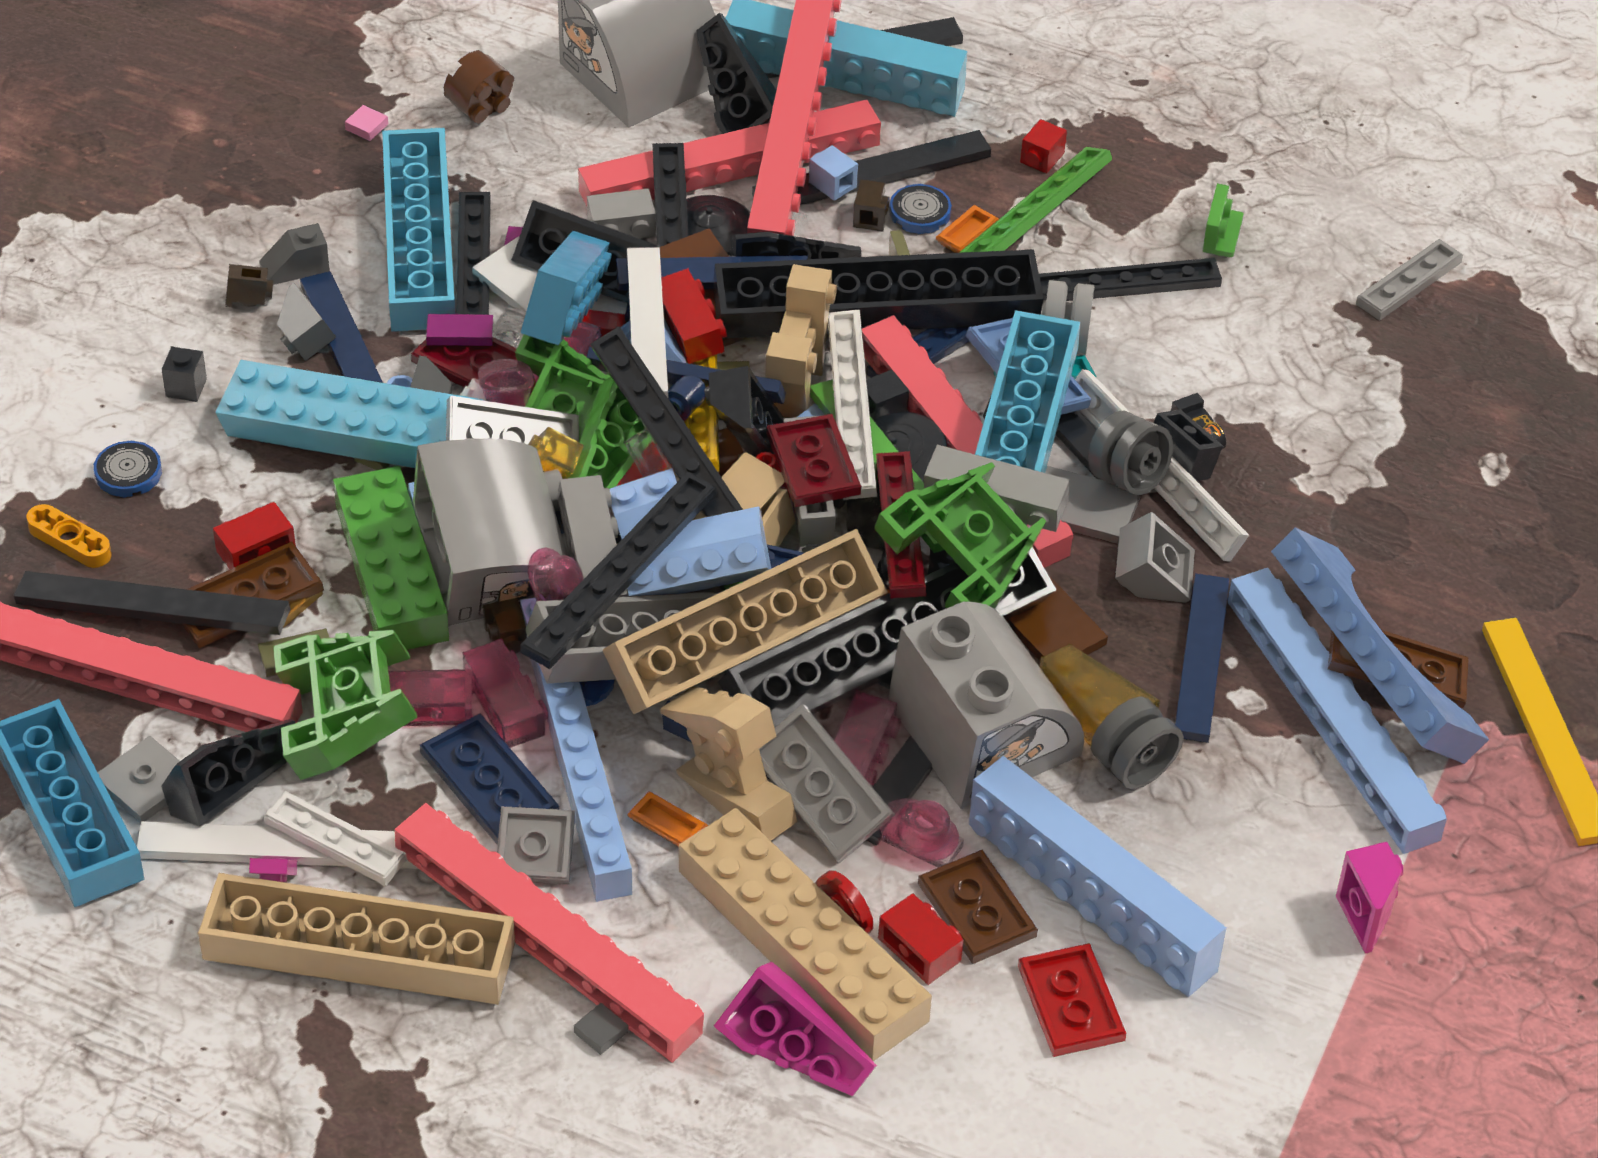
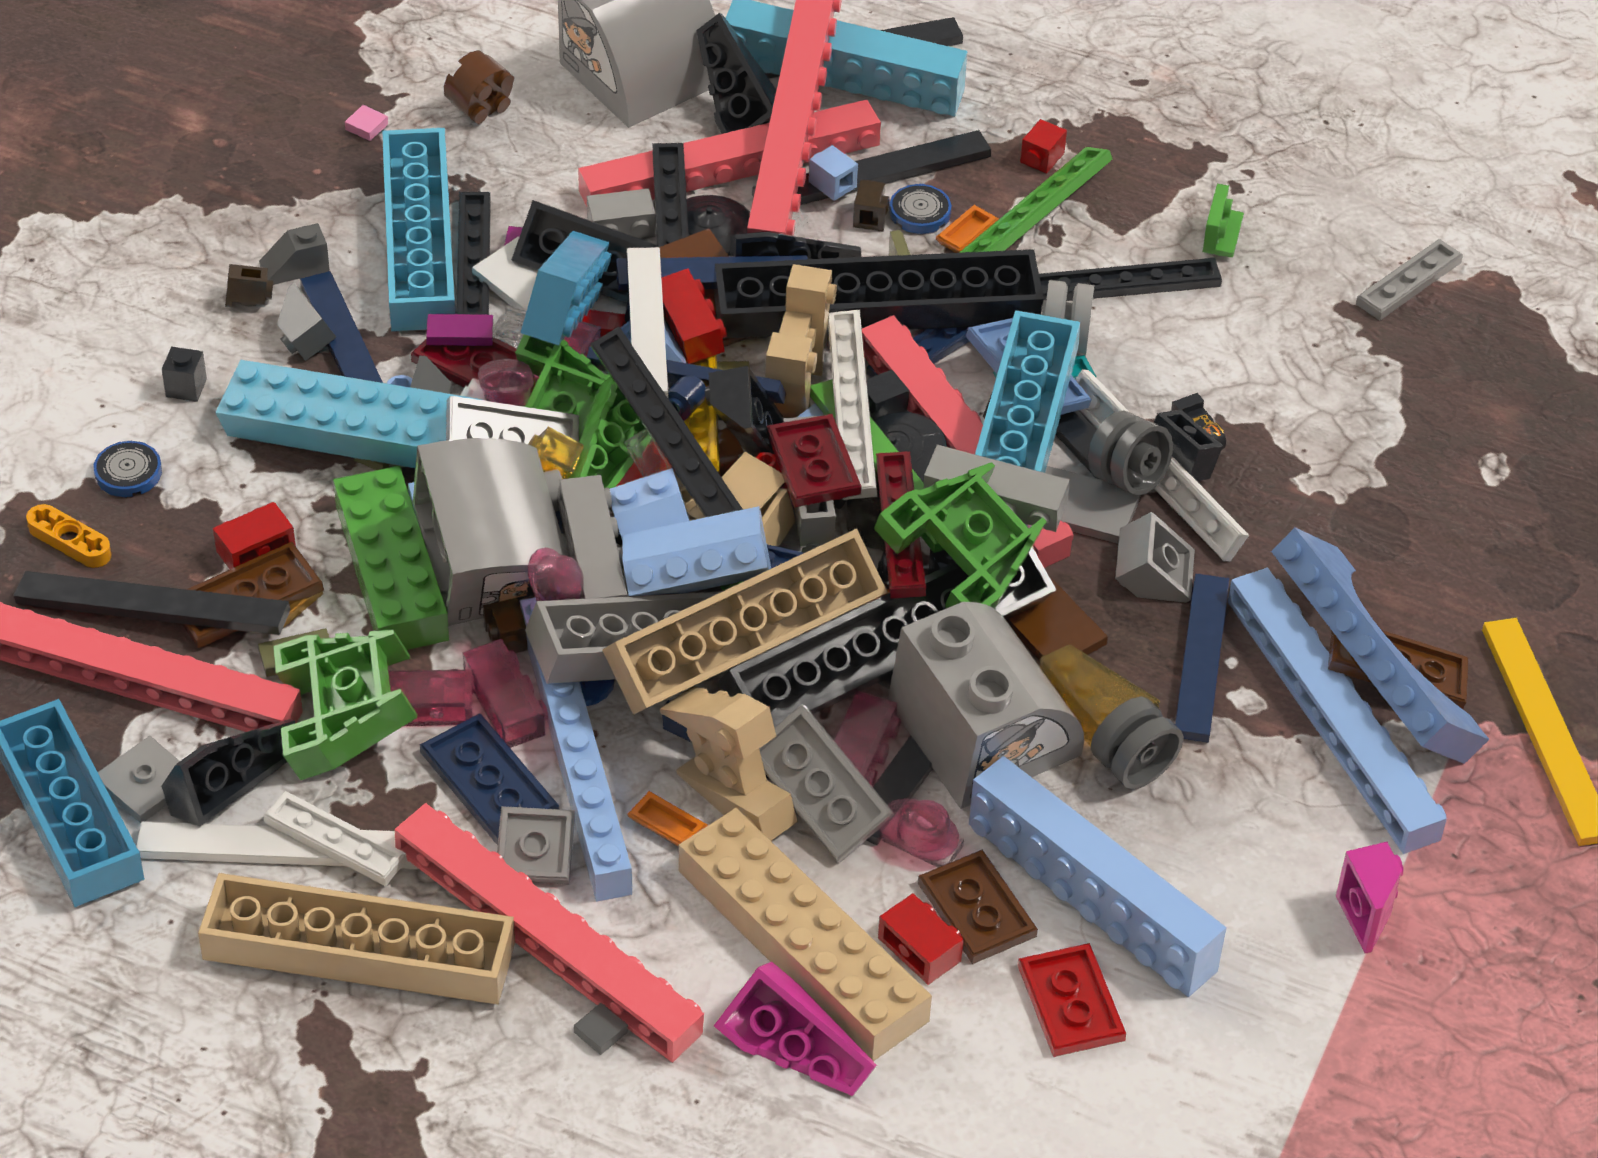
dark pink plate [249,858,298,882] -> none
black tile [520,472,716,669] -> none
red tile [815,870,873,934] -> none

